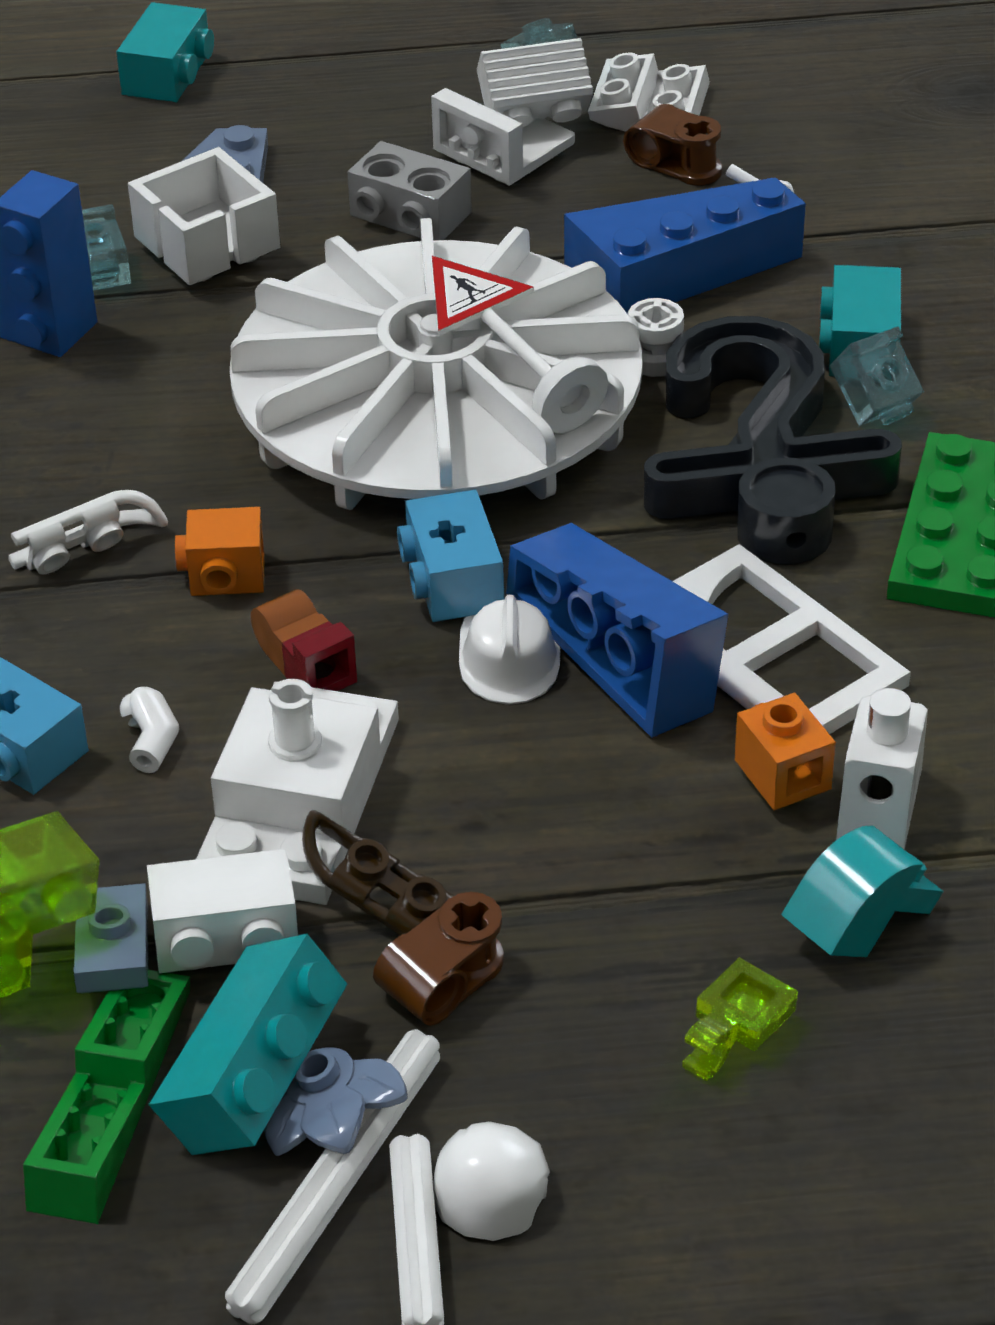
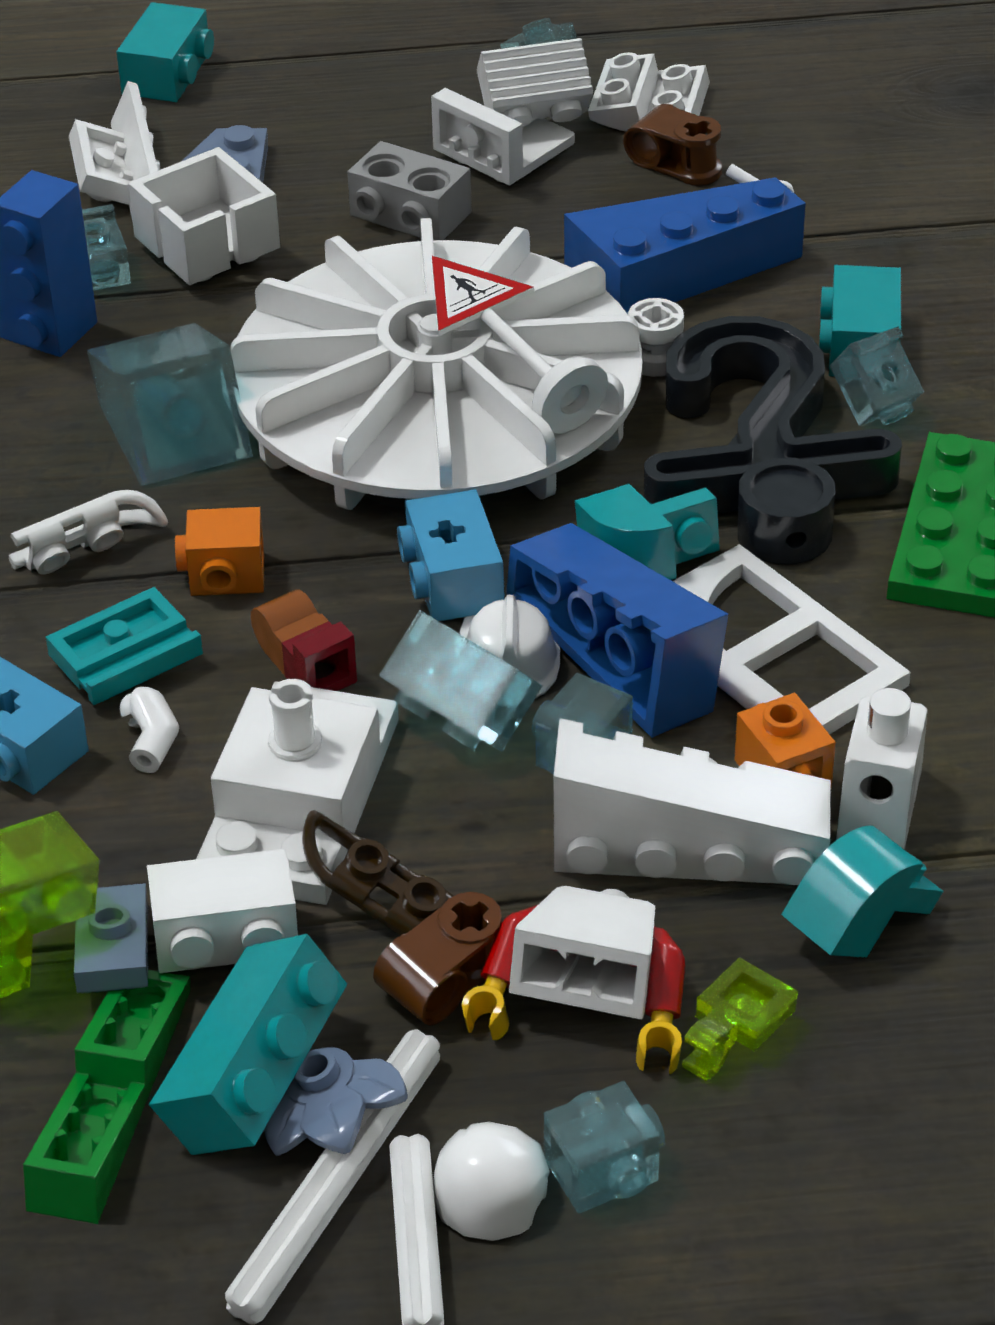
none -> teal plate [45,587,203,705]
none -> white bracket [69,81,160,217]
none -> clear light blue slope [87,323,253,486]
none -> clear light blue brick [379,610,543,752]
none -> white torso [462,886,686,1074]
none -> clear light blue brick [532,673,633,775]
none -> clear light blue brick [544,1081,665,1214]
none -> white wedge [553,718,831,885]
none -> teal brick [575,484,720,580]

